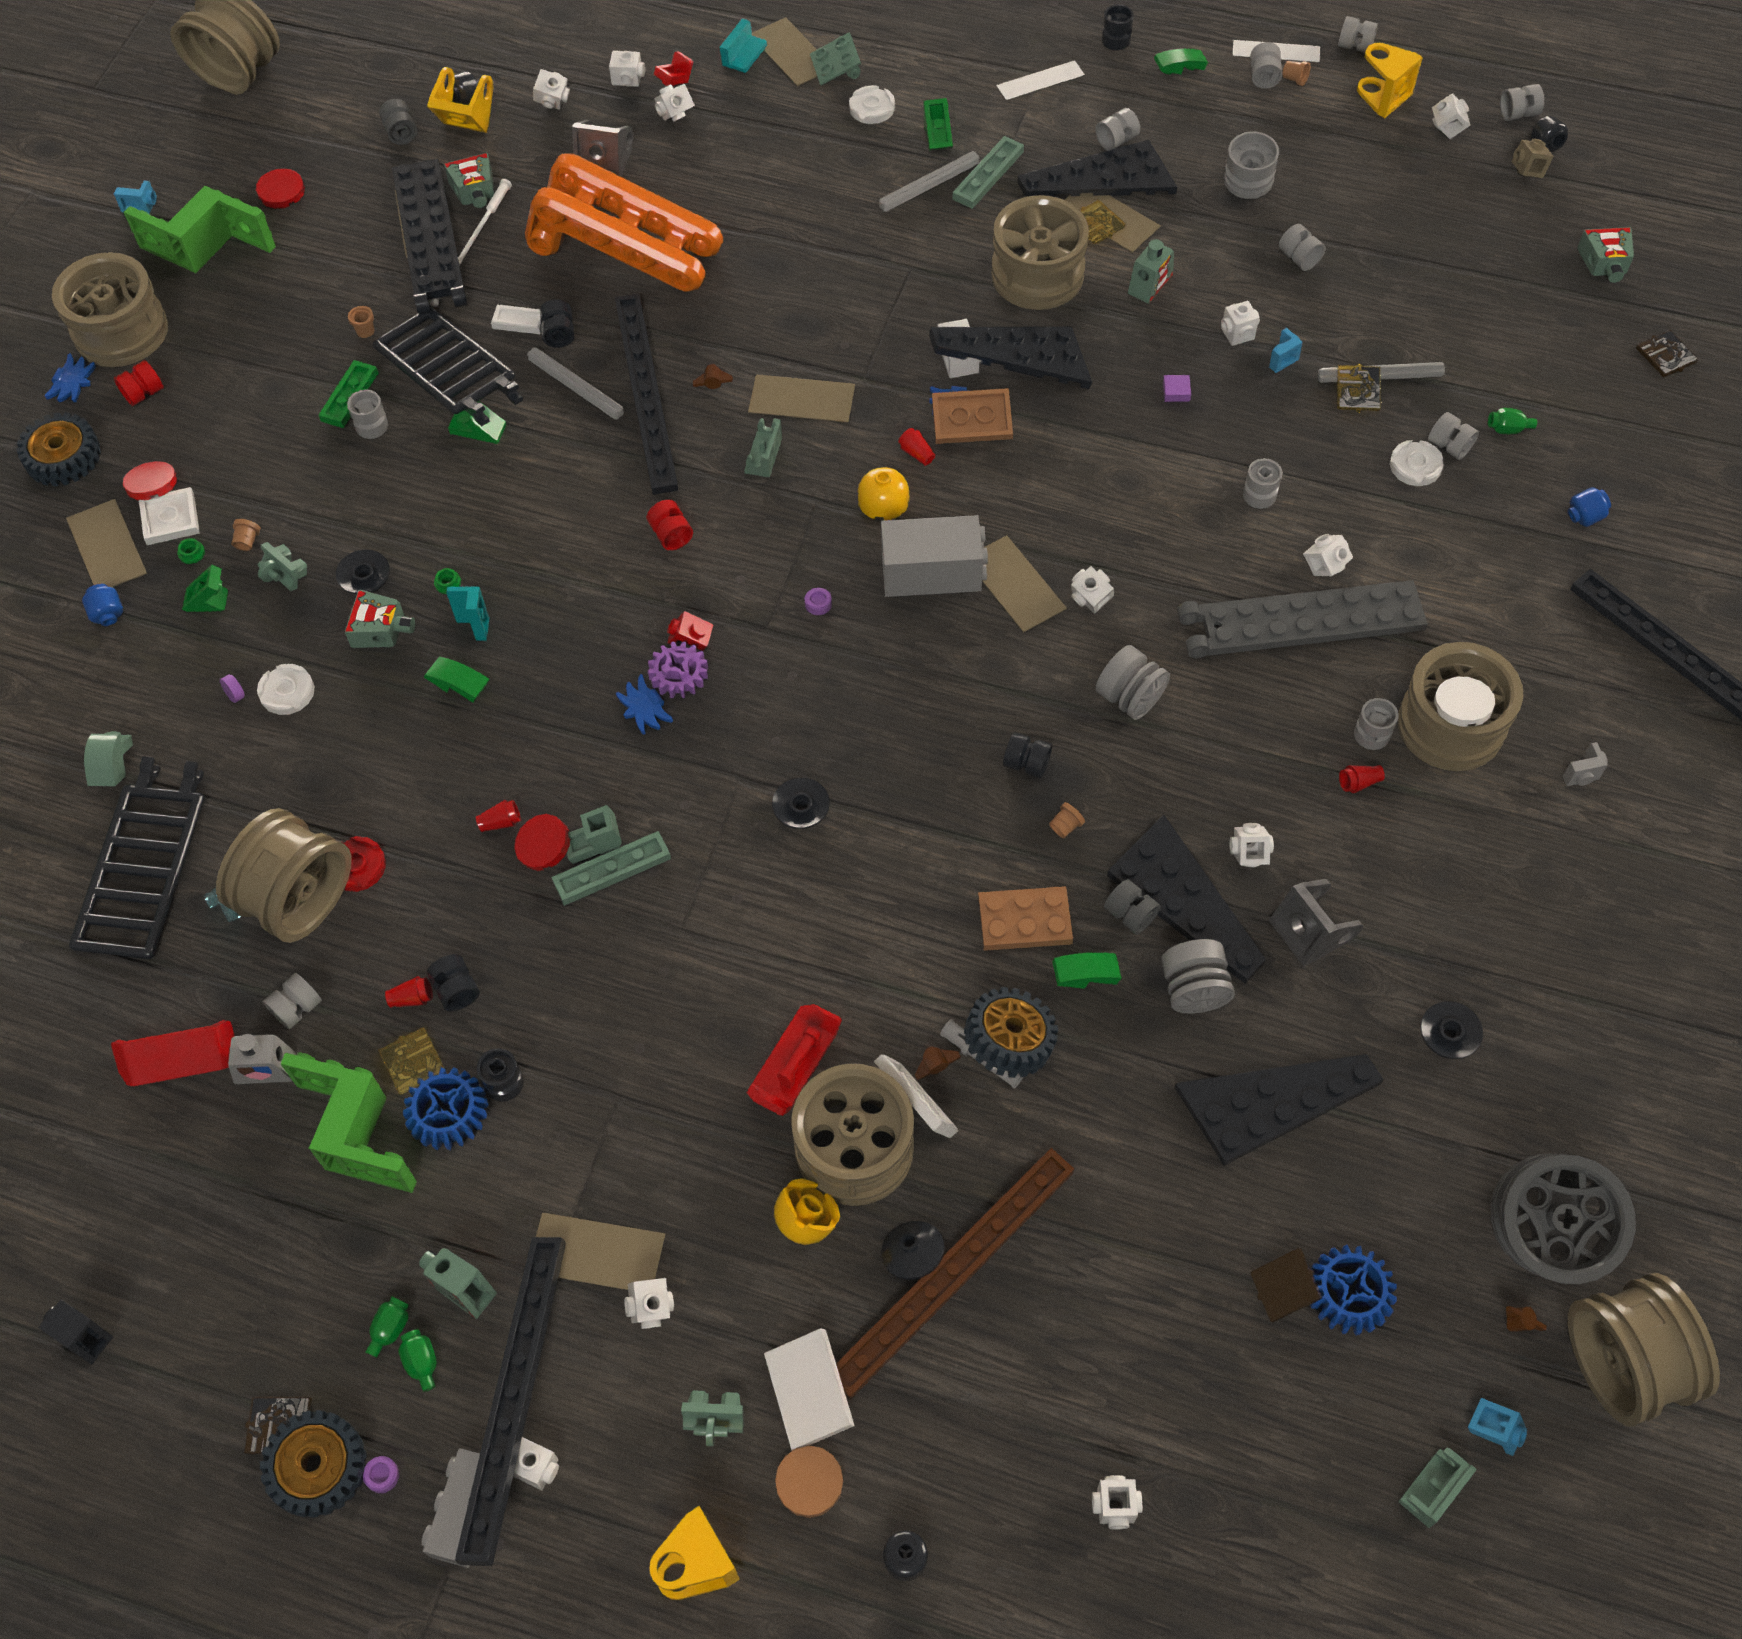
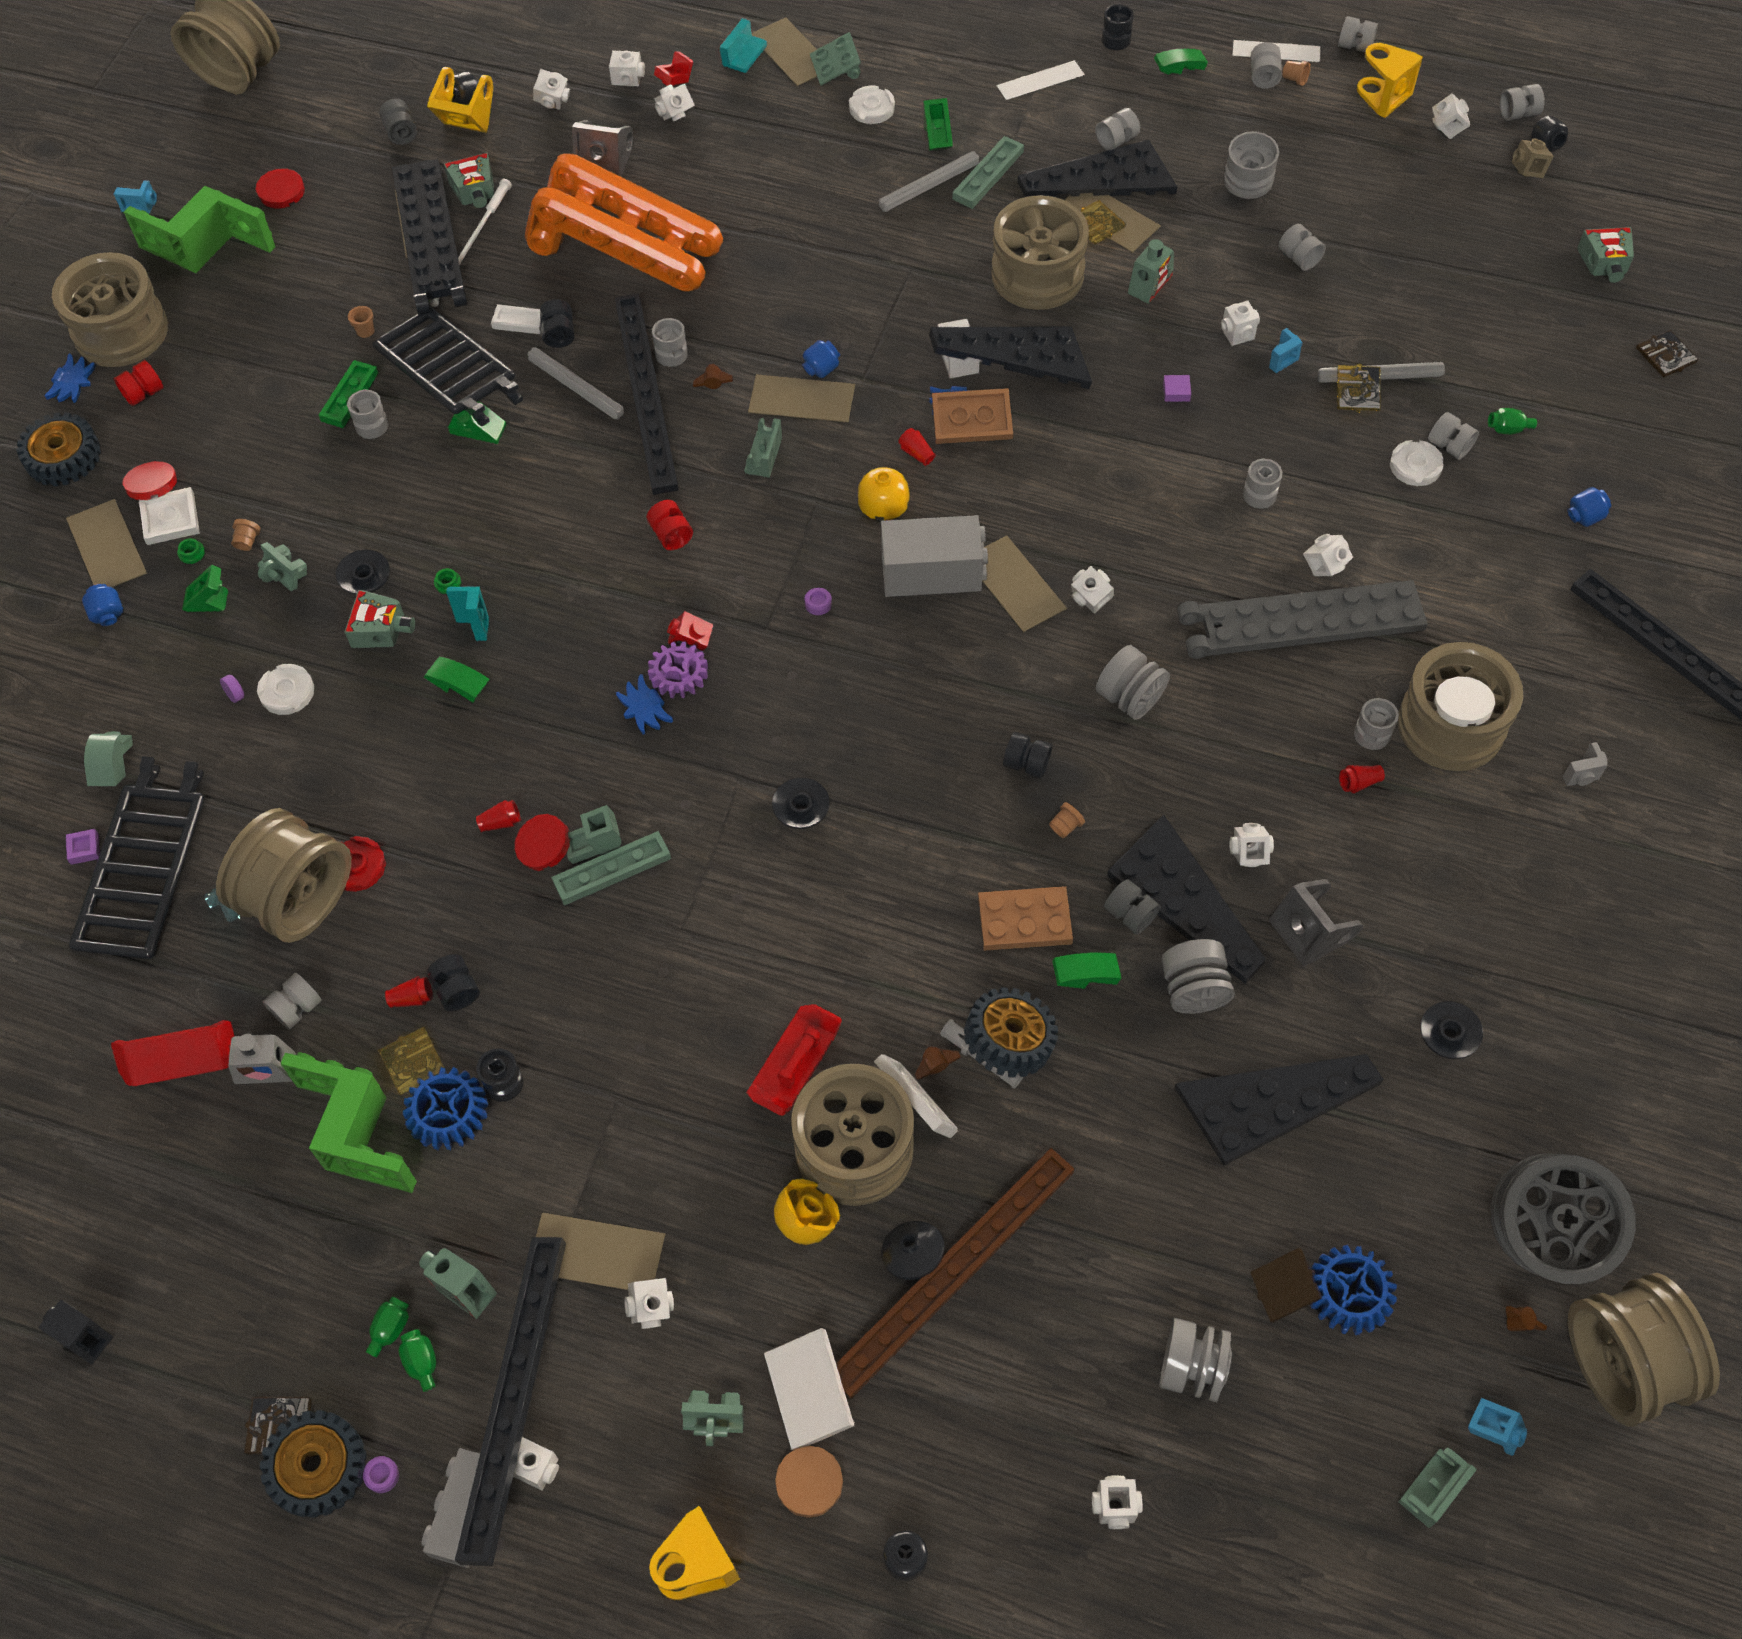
none -> medium lavender tile [66,829,100,865]
none -> light grey wheel [652,318,688,367]
none -> blue head [802,340,840,378]
none -> light grey wheel [1160,1318,1232,1402]

